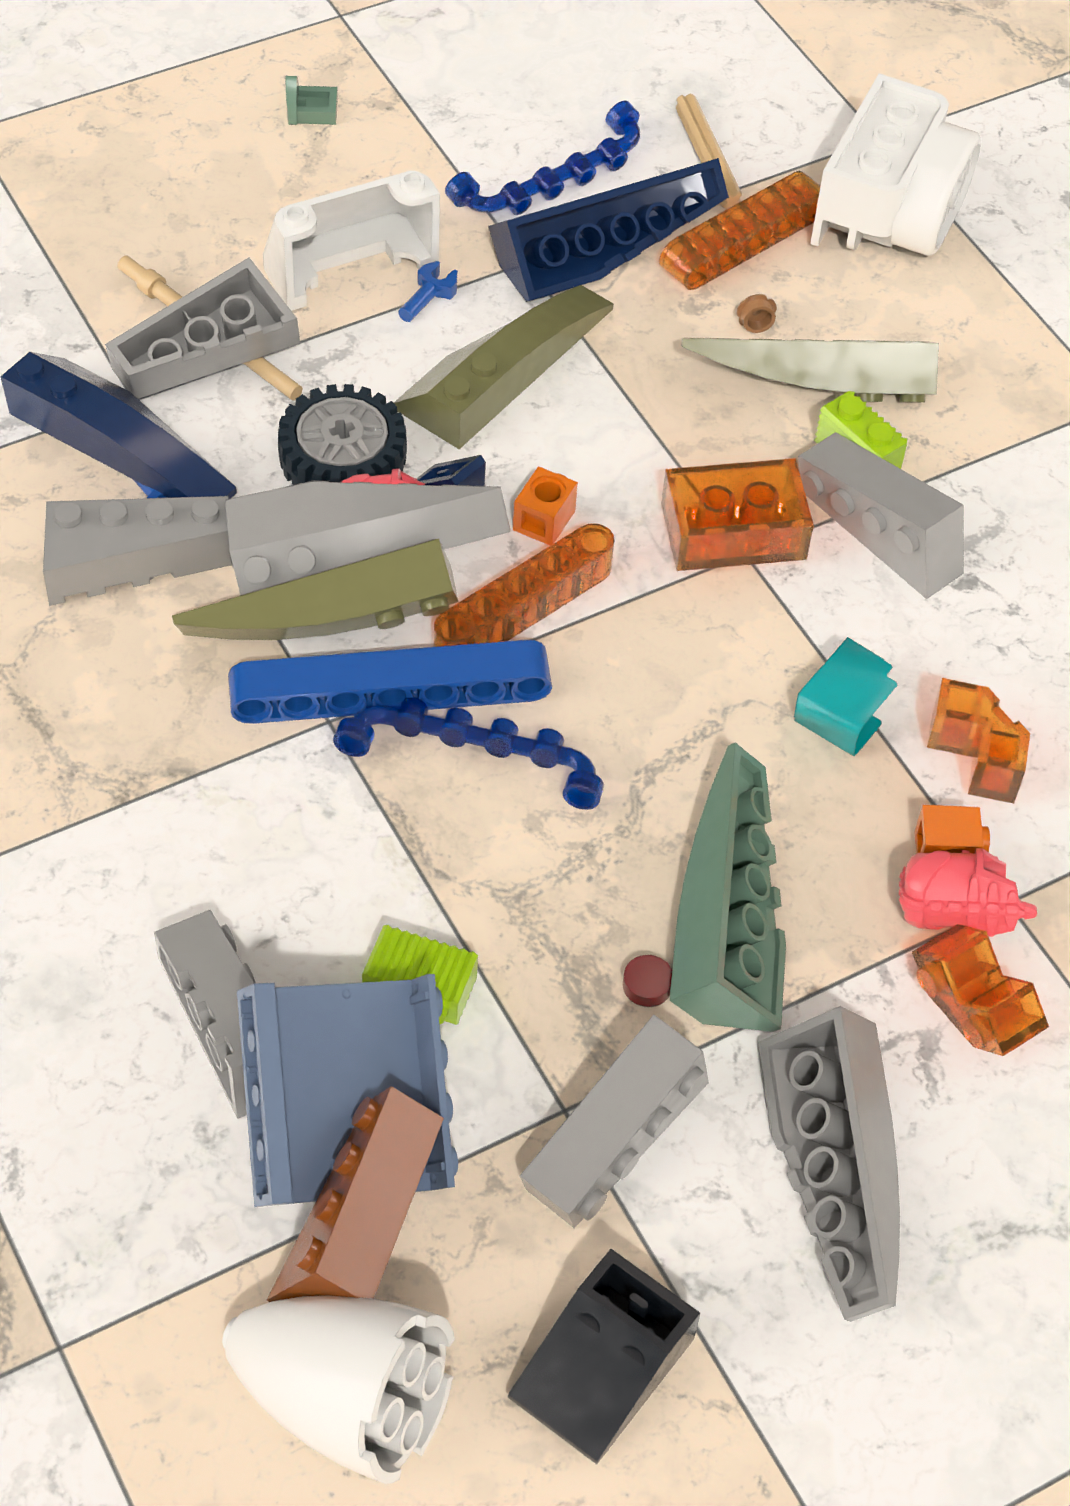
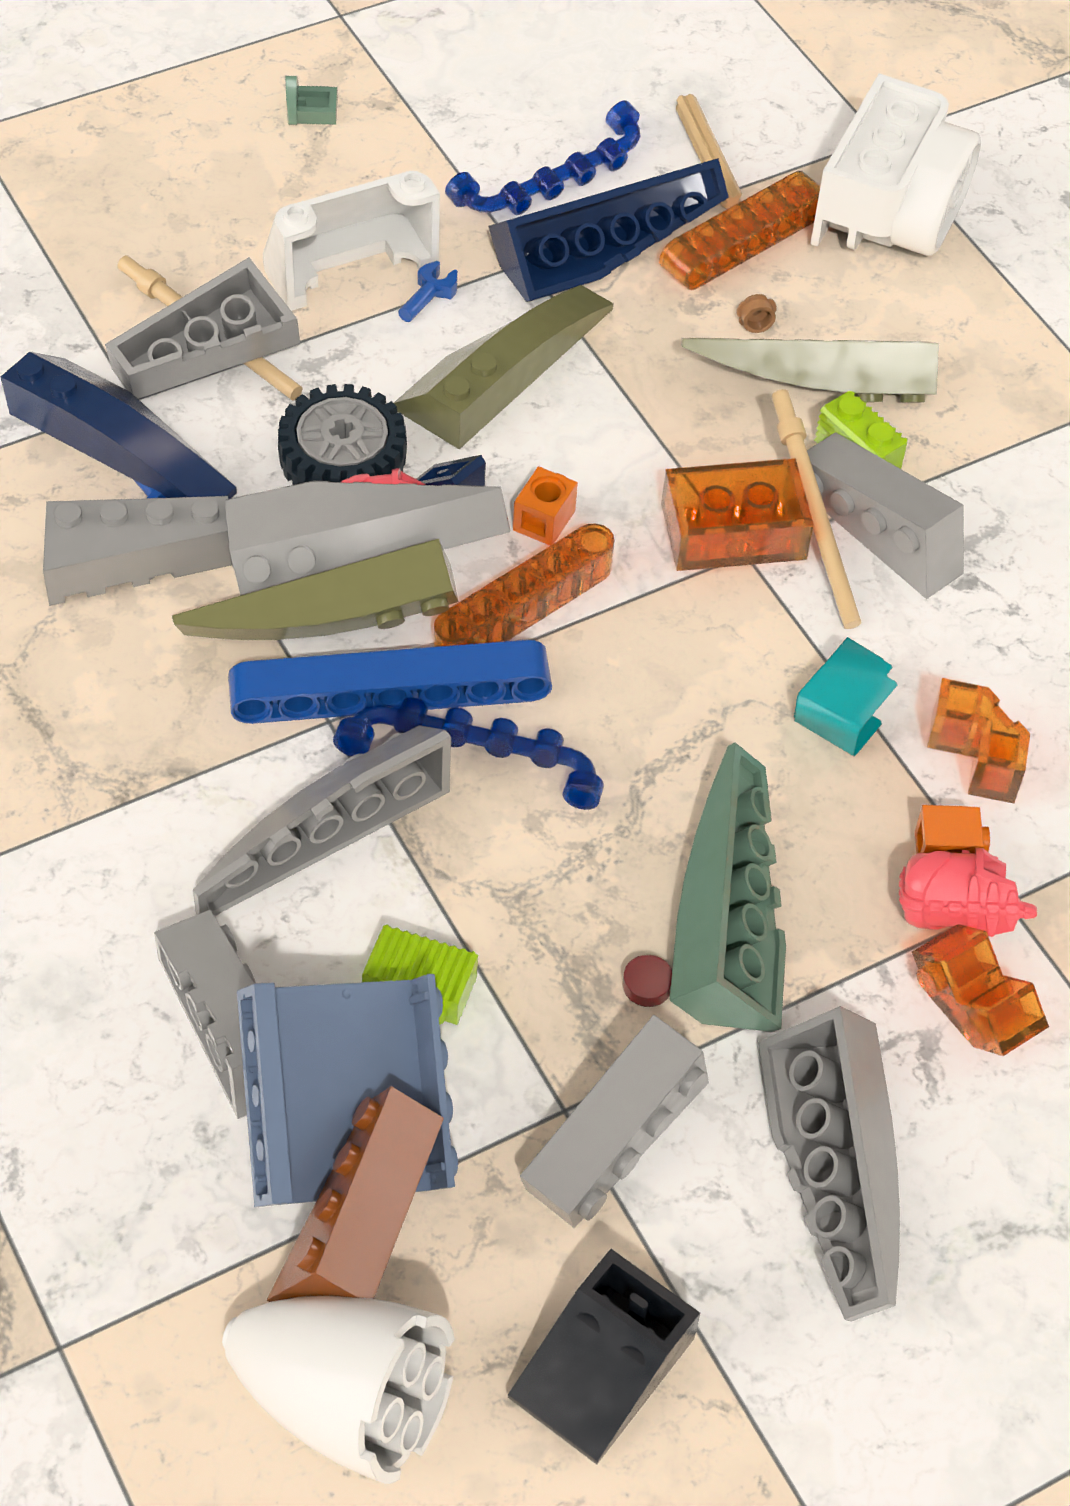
none -> light grey wedge [193,725,451,916]
none -> tan bar [772,389,861,629]

